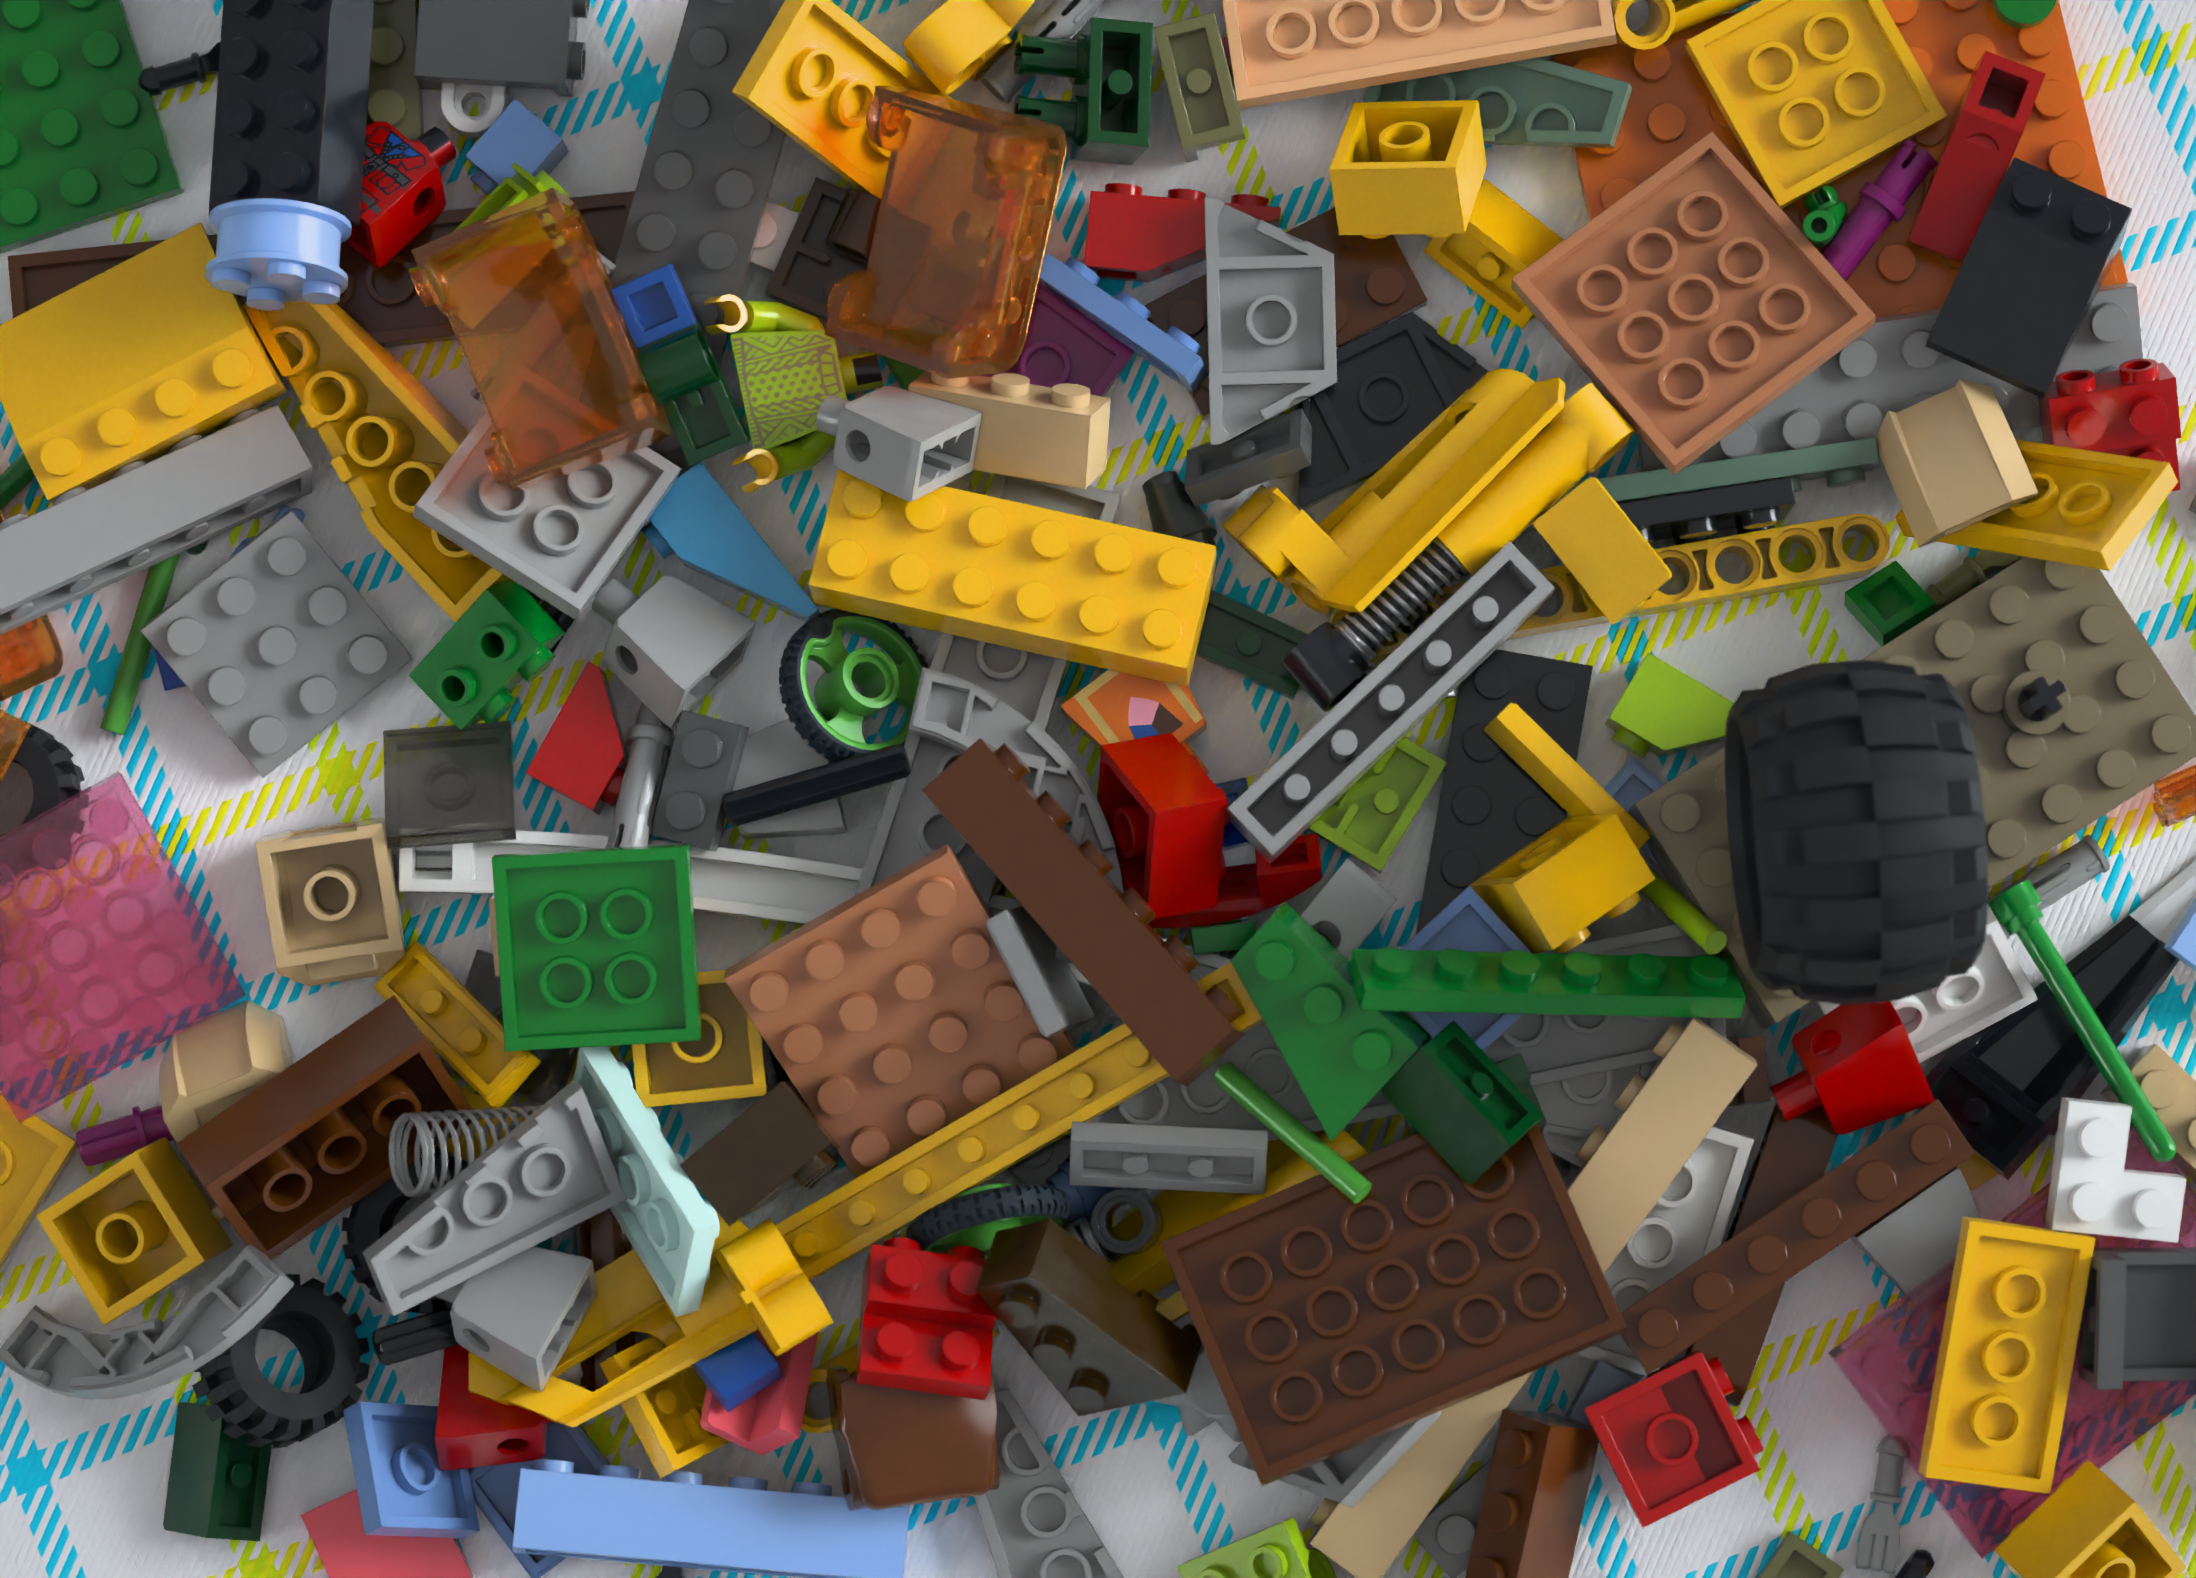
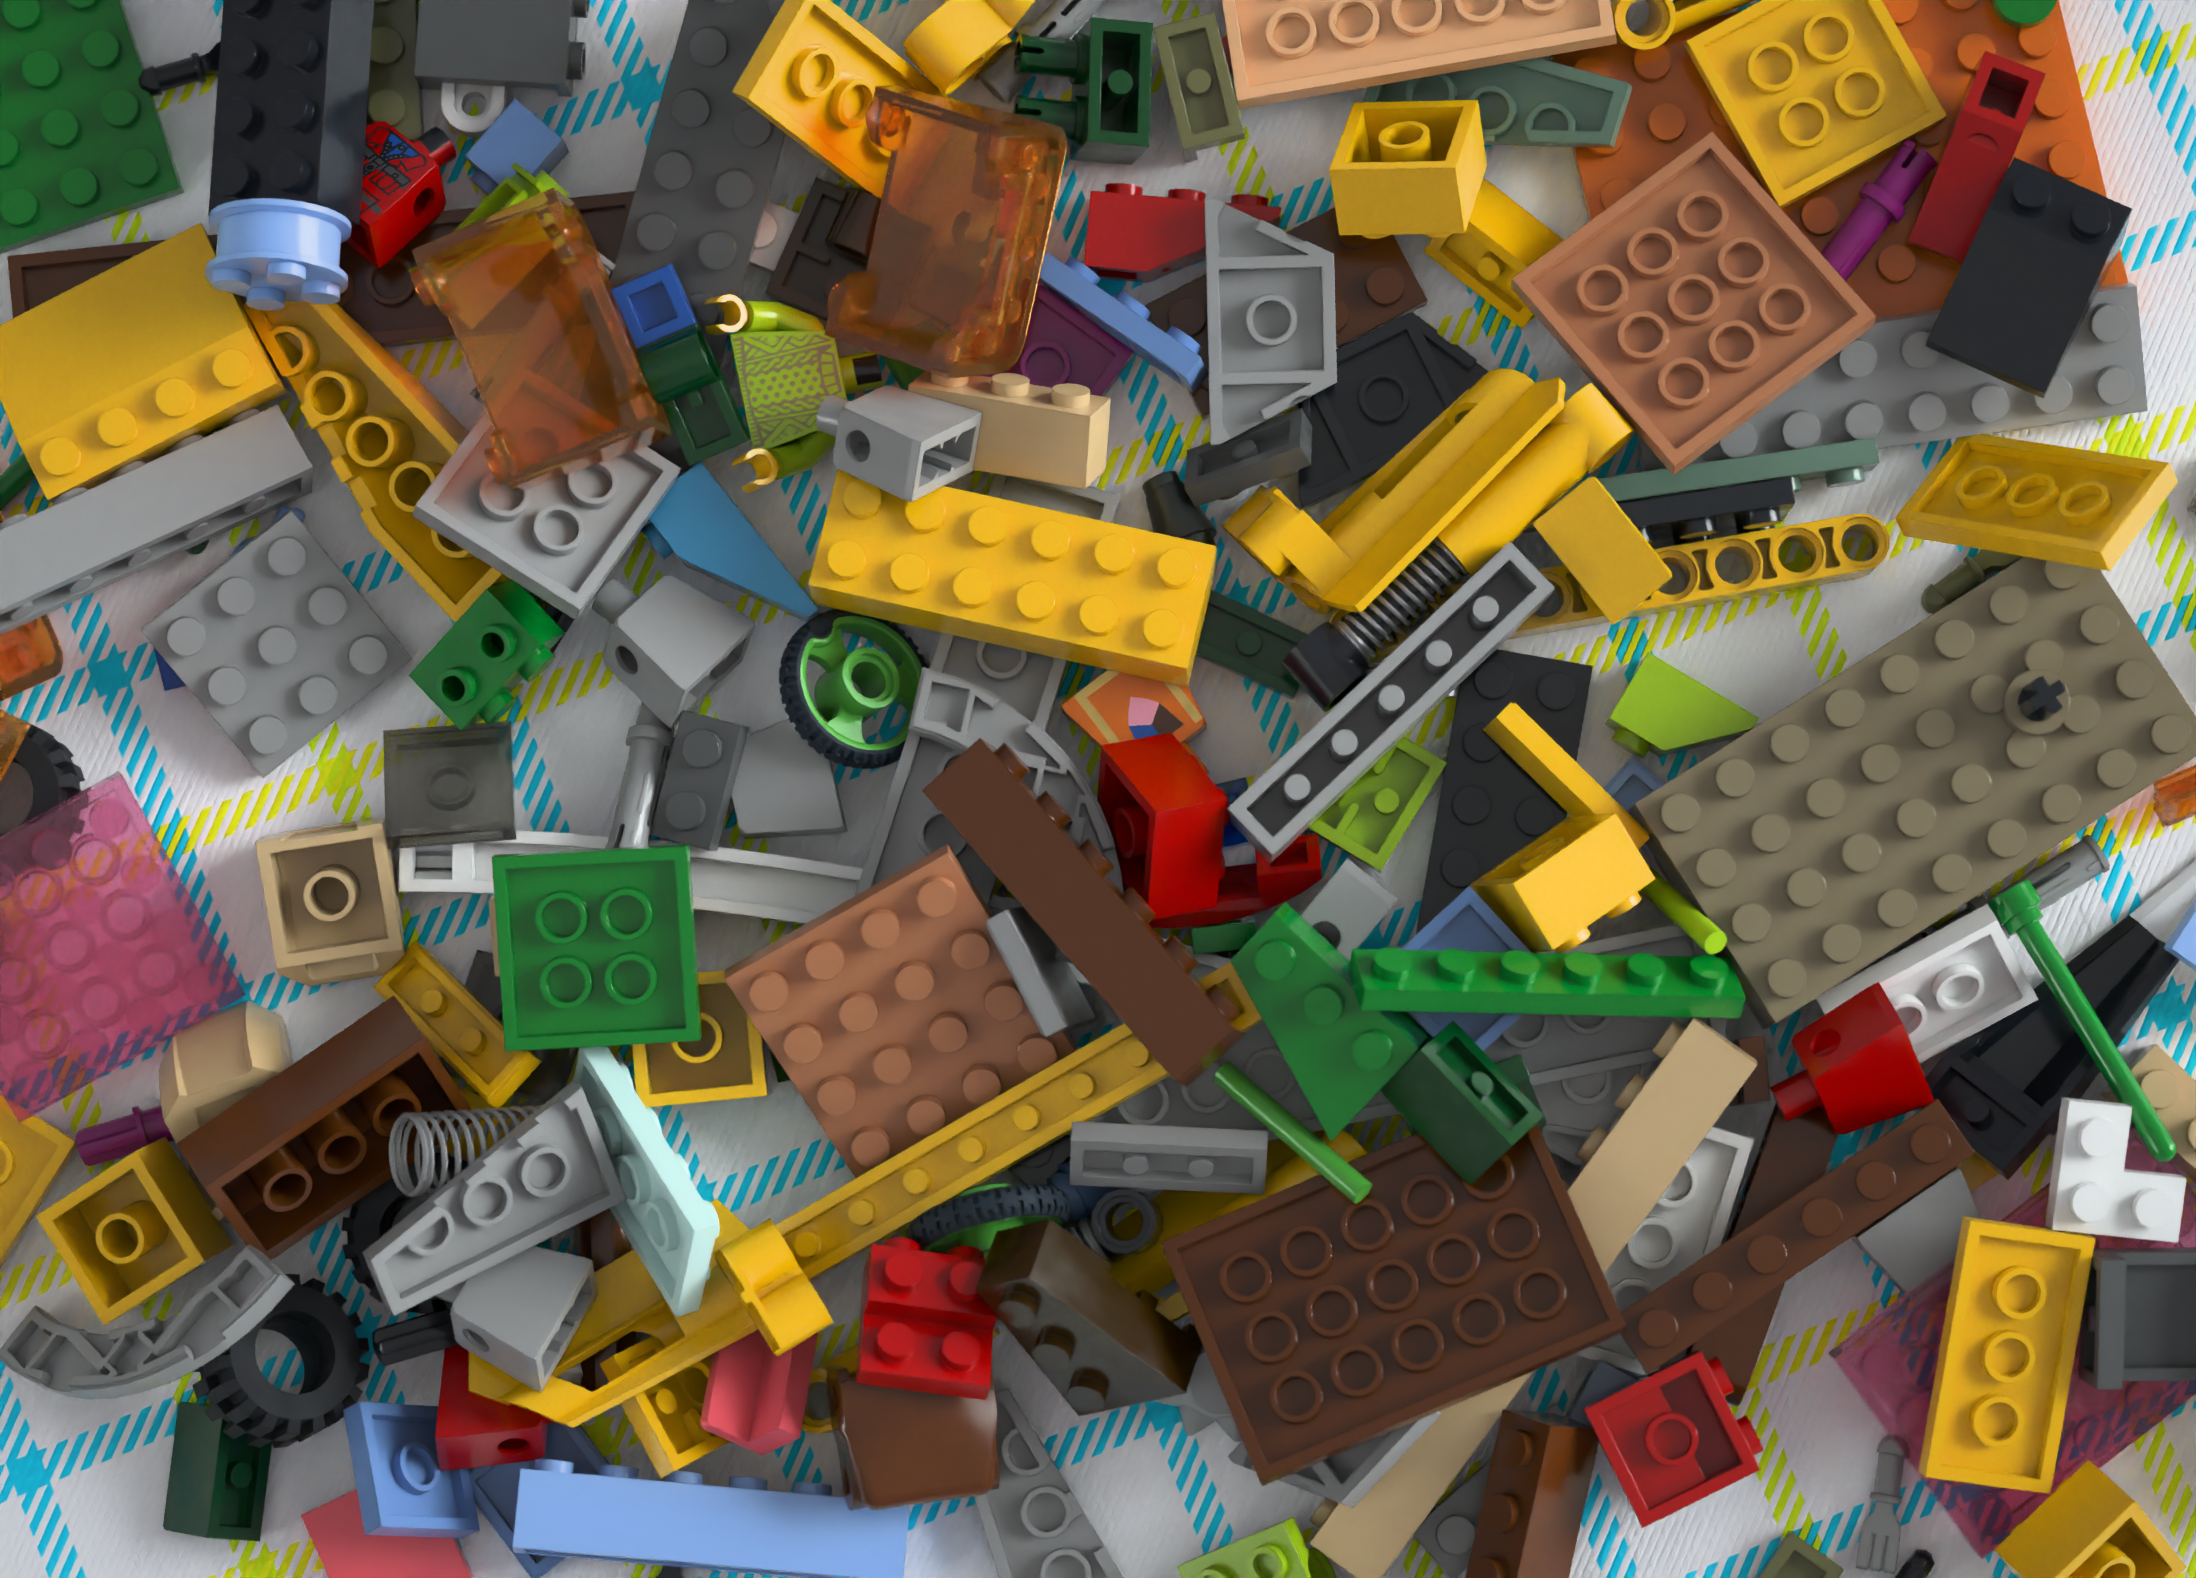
bright green bar [100,553,180,735] -> none
red slope [526,661,629,815] -> none
dark brown wedge [680,1081,840,1226] -> none
blue tile [691,1332,781,1412] -> none
black axle [723,744,911,827] -> none
black tyre [1725,660,1988,1005] -> none
green arm [1801,185,1848,248] -> none
green plate [1845,560,1935,647] -> none
tan slope [1875,379,2039,548] -> none
red plate [2039,359,2181,492] -> none

